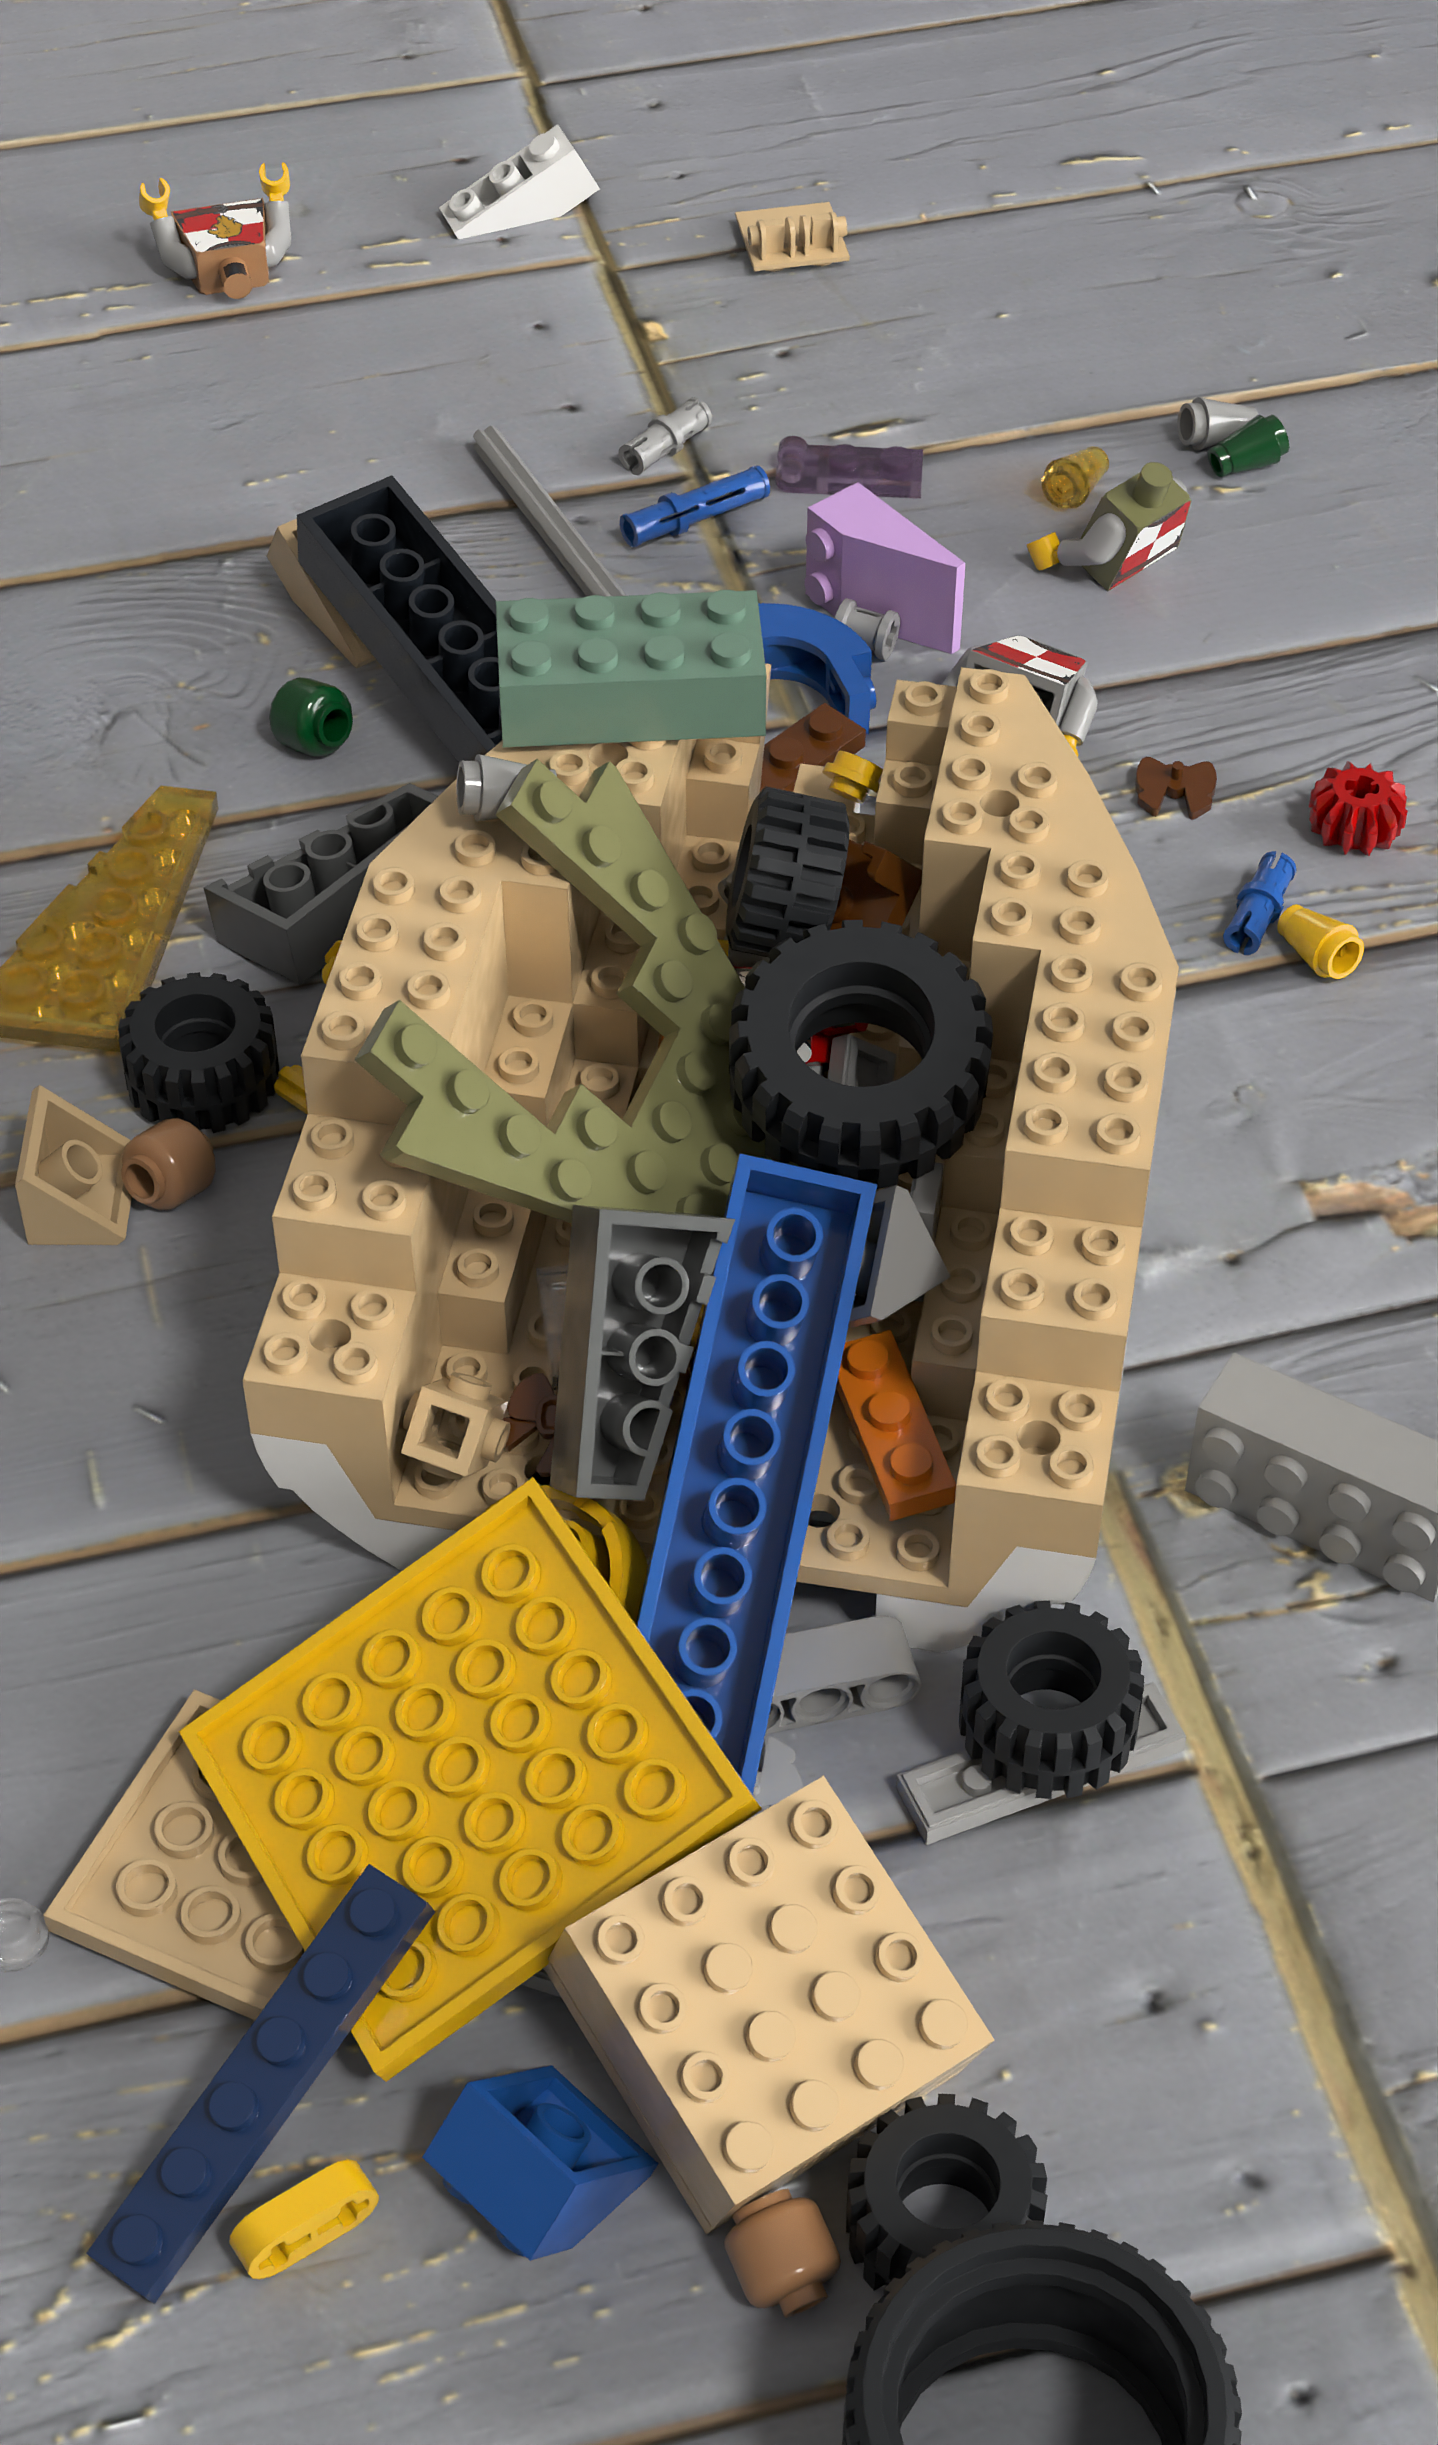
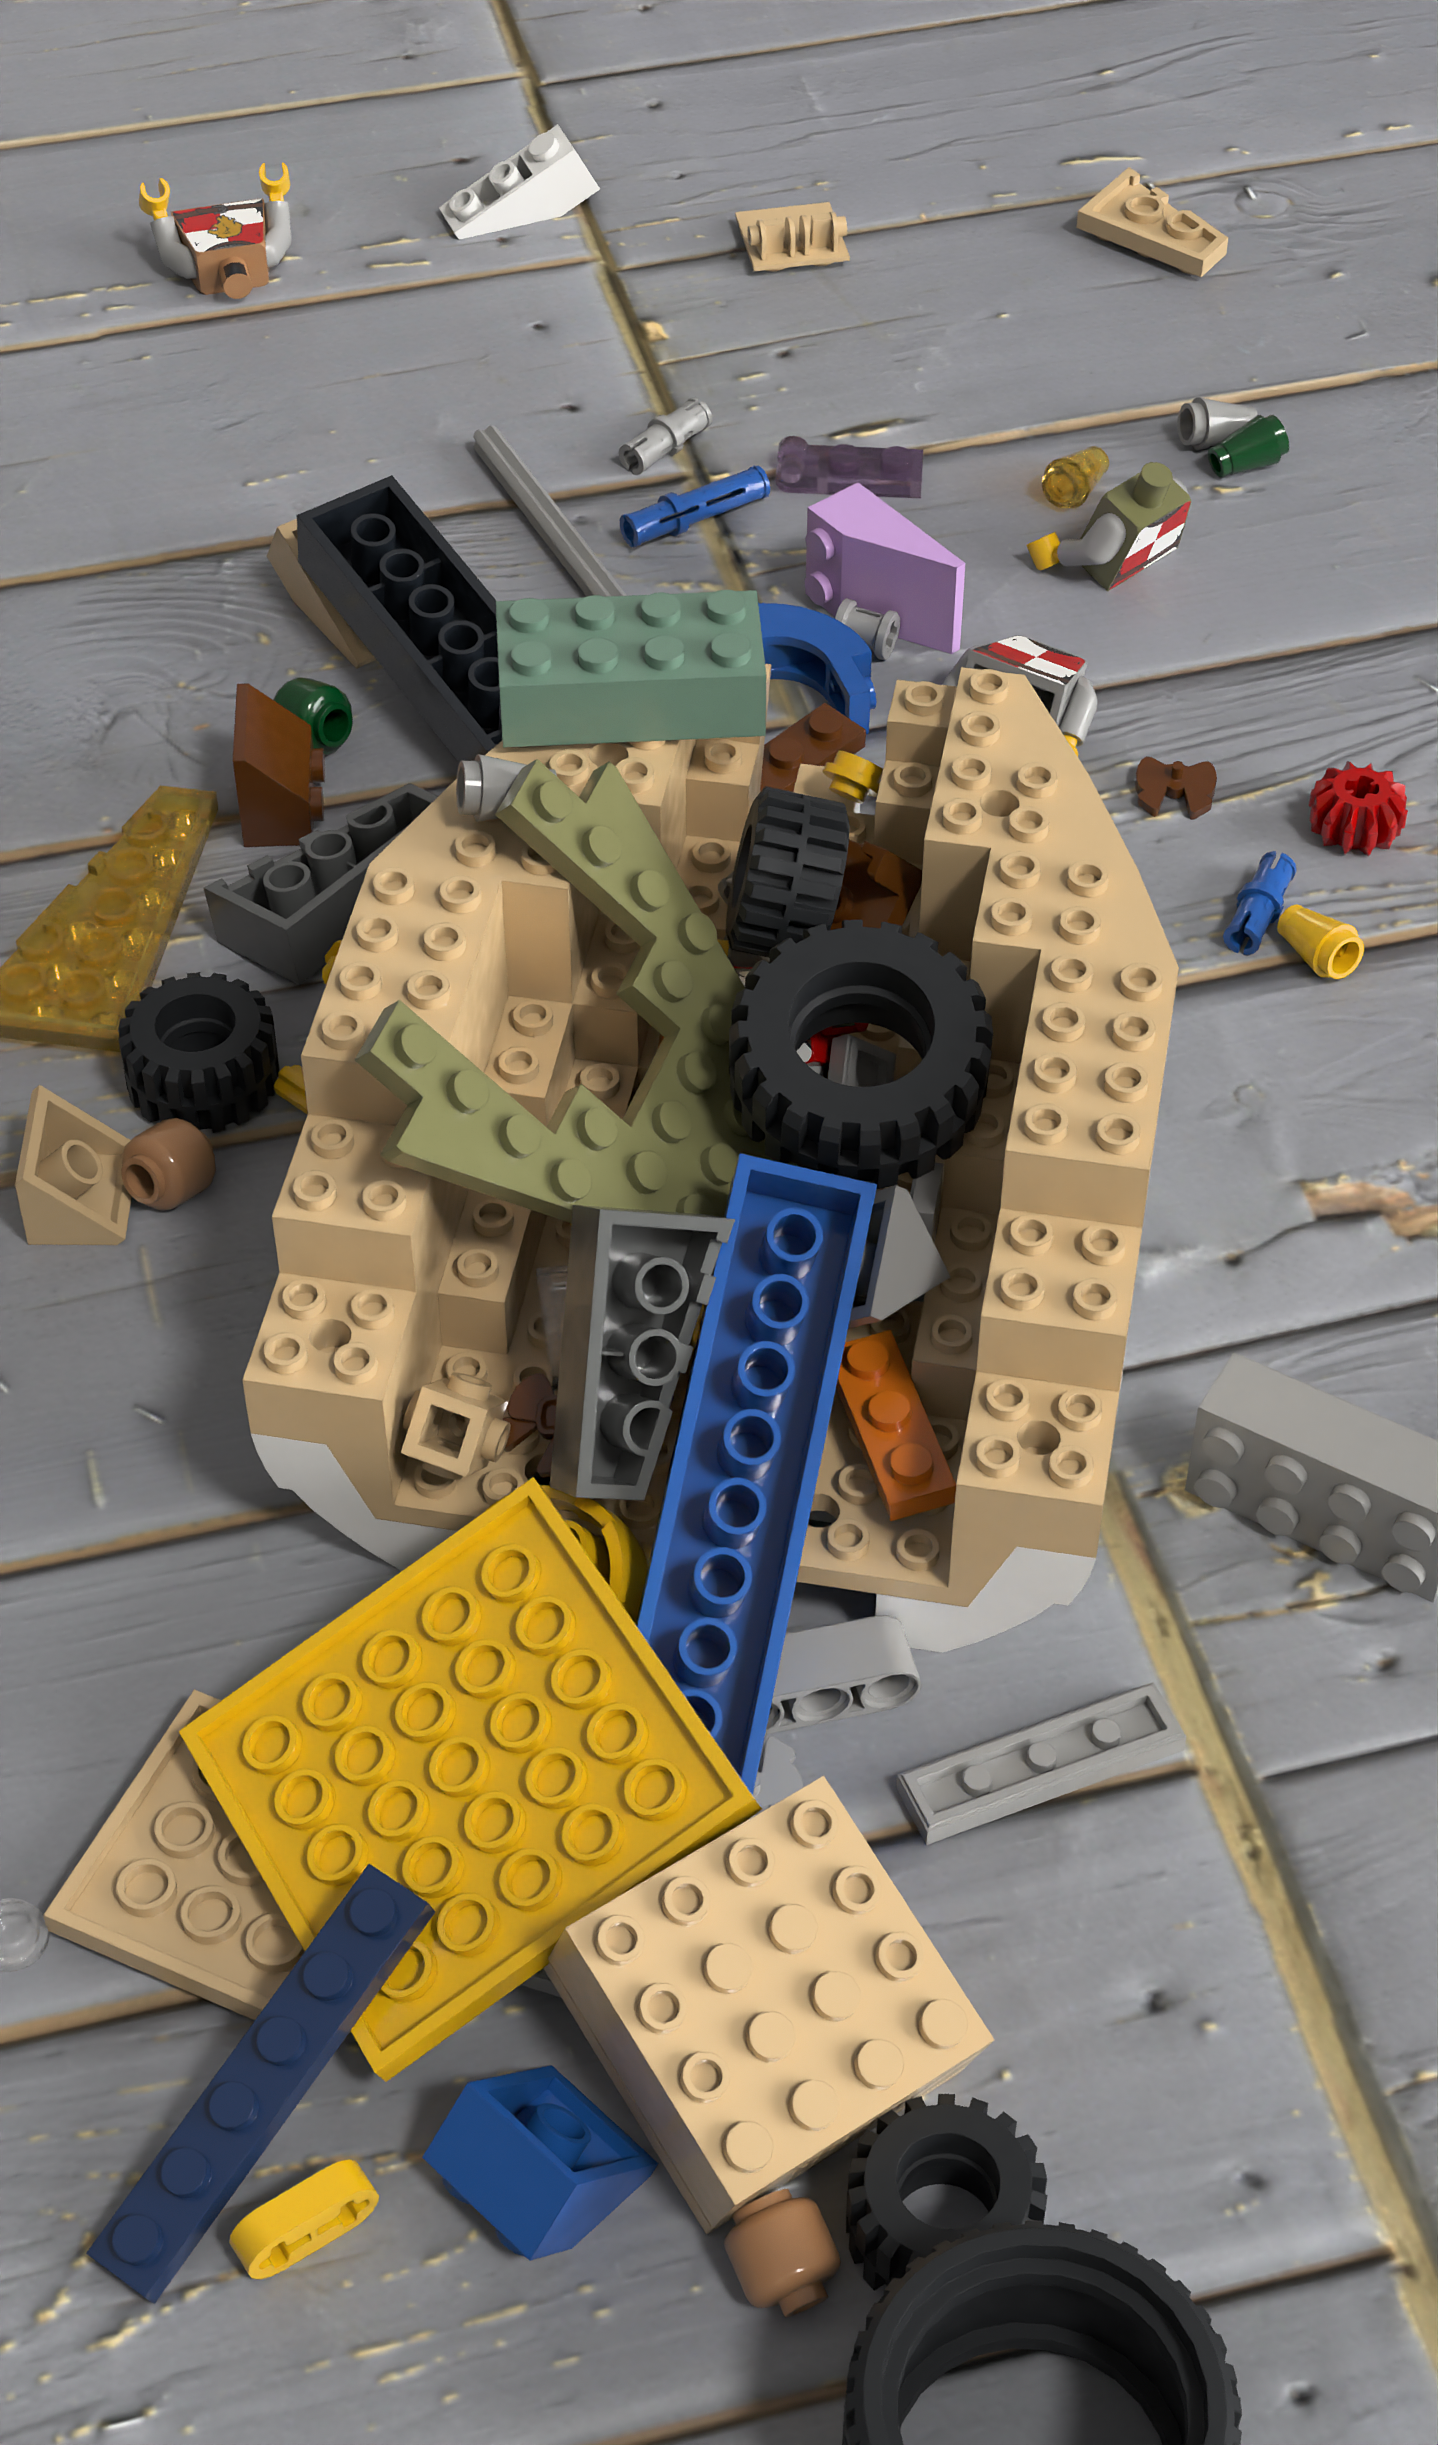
black tyre [959,1600,1144,1799] -> none
none -> reddish brown slope [233,683,325,847]
none -> tan wing [1076,167,1228,277]

